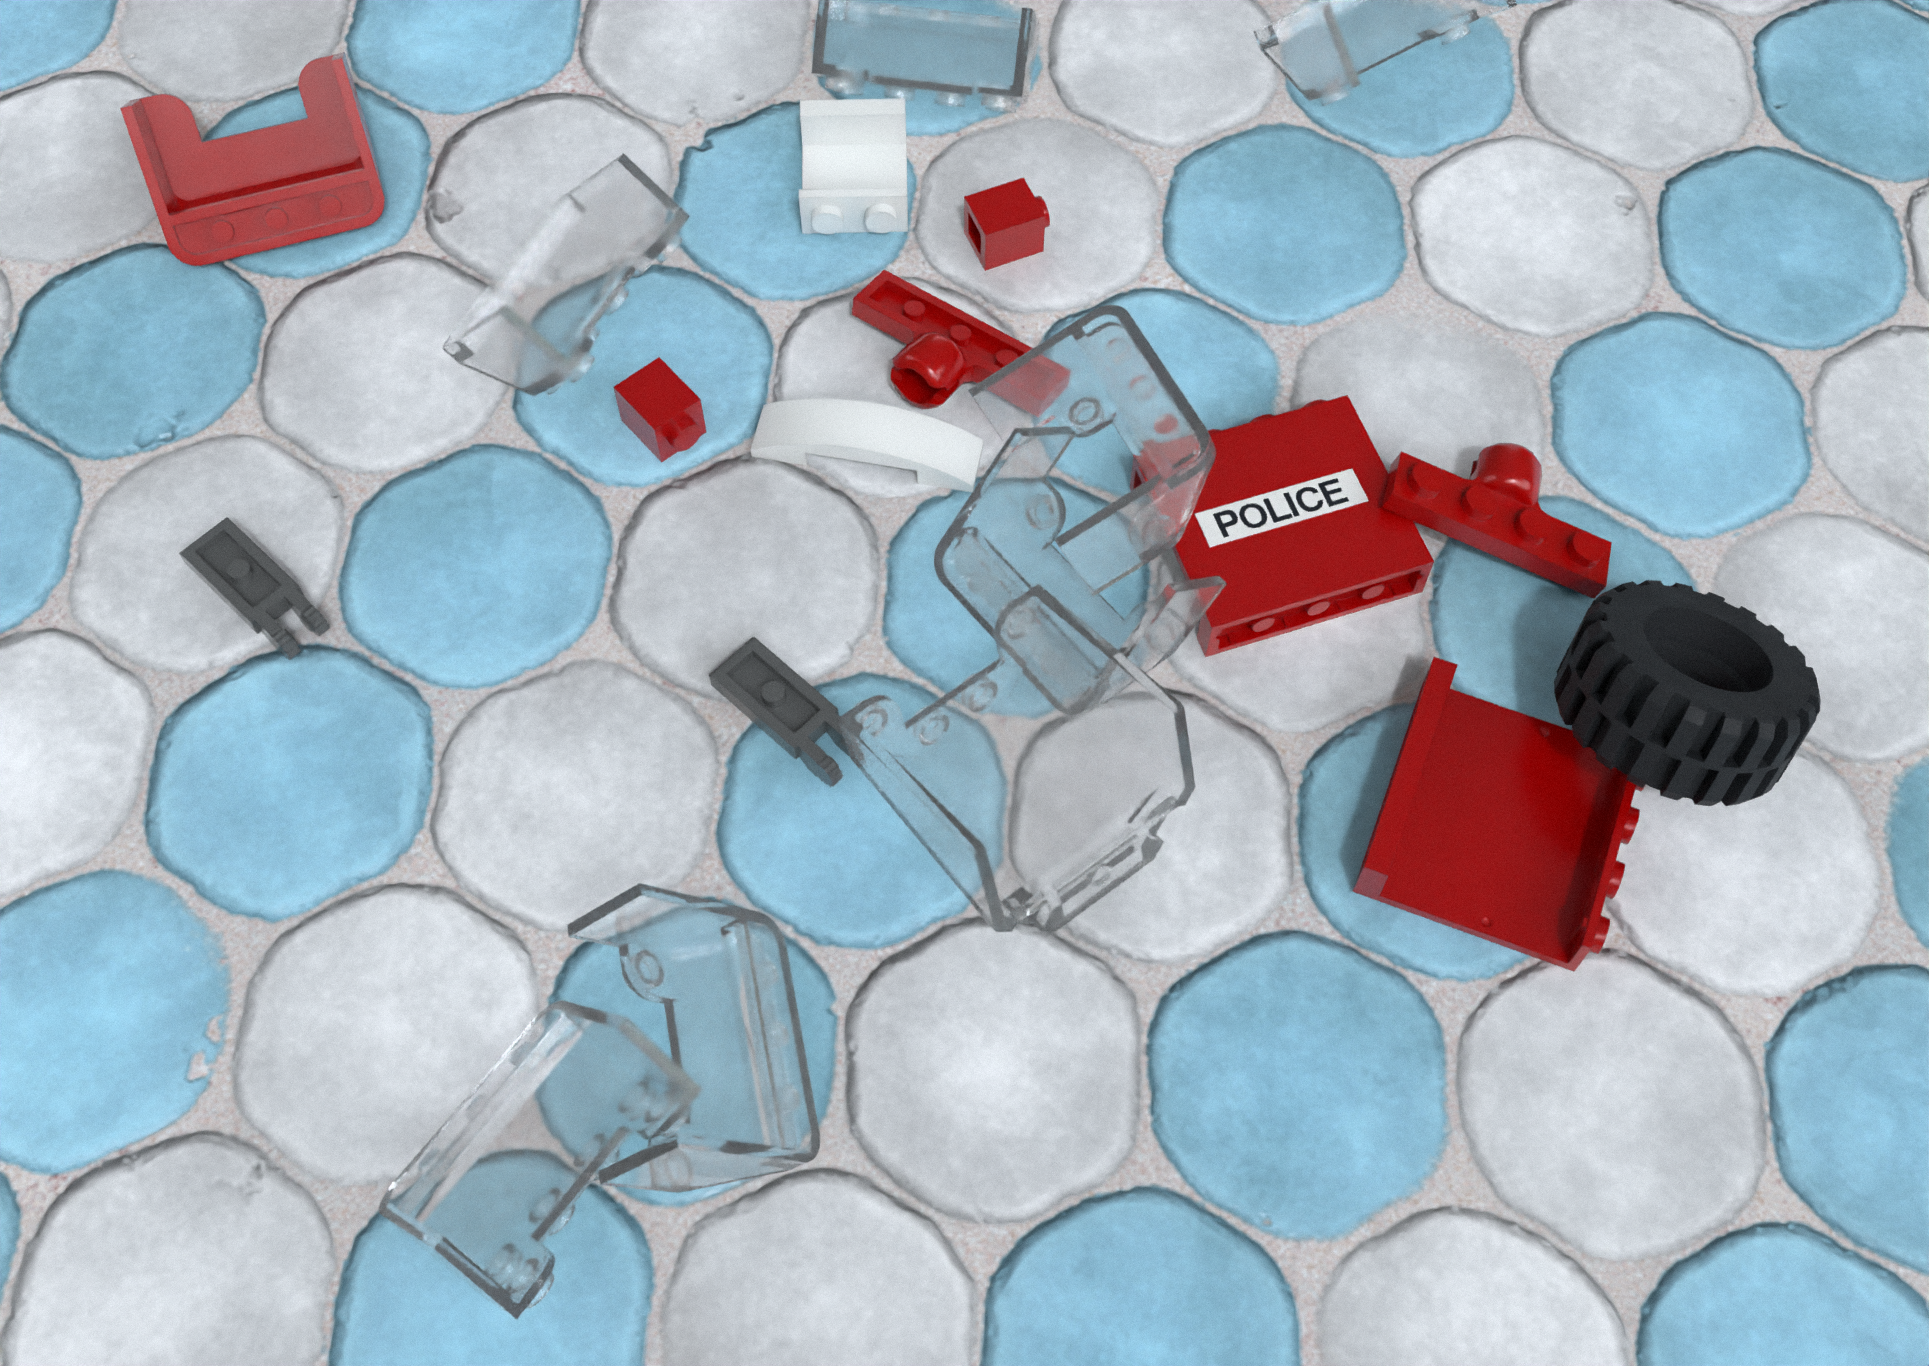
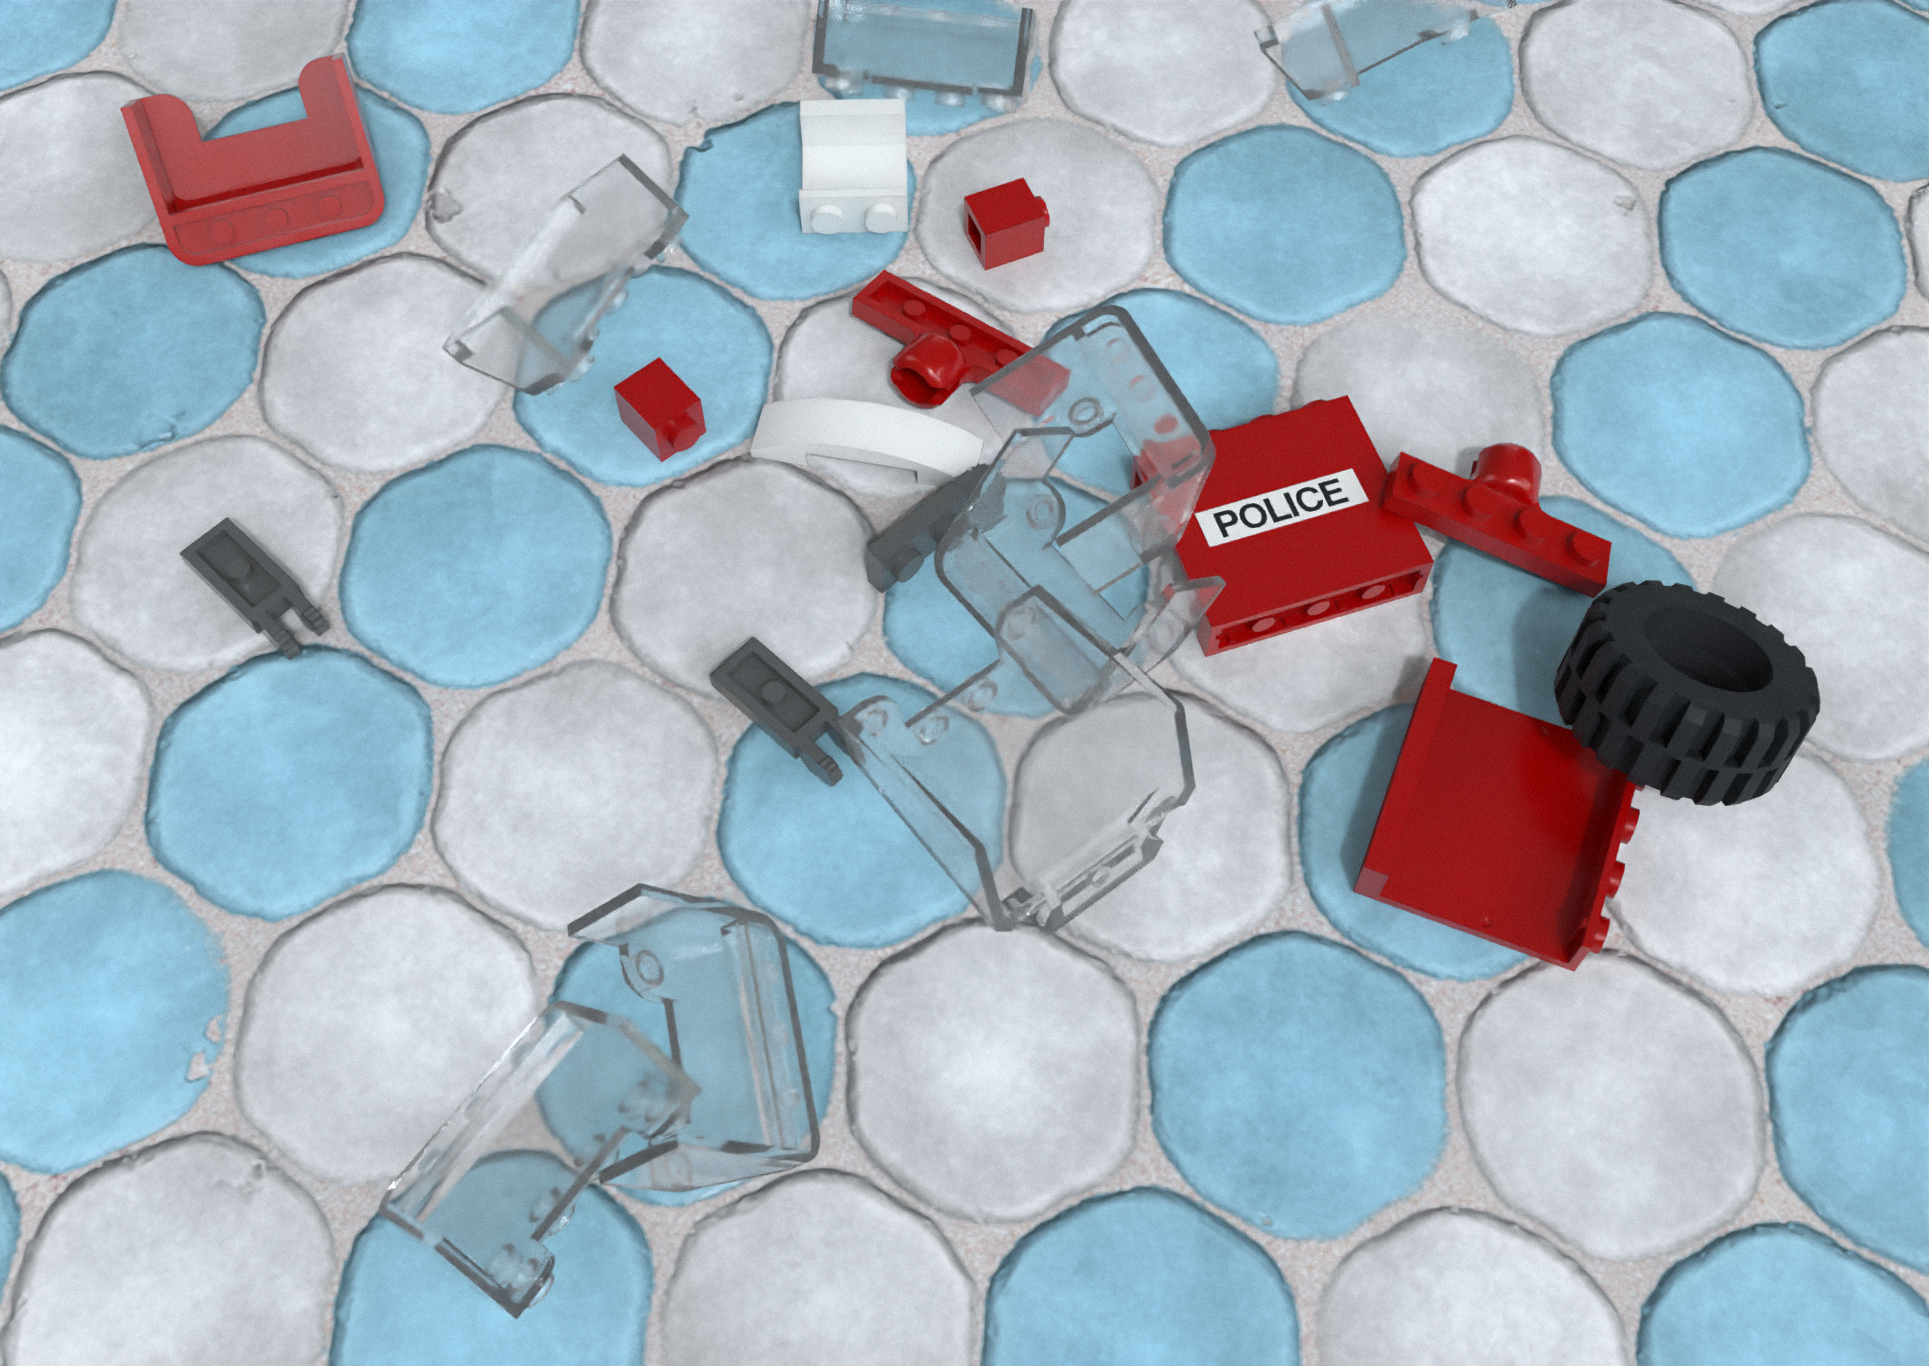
none -> dark grey hinge [868,462,1002,594]

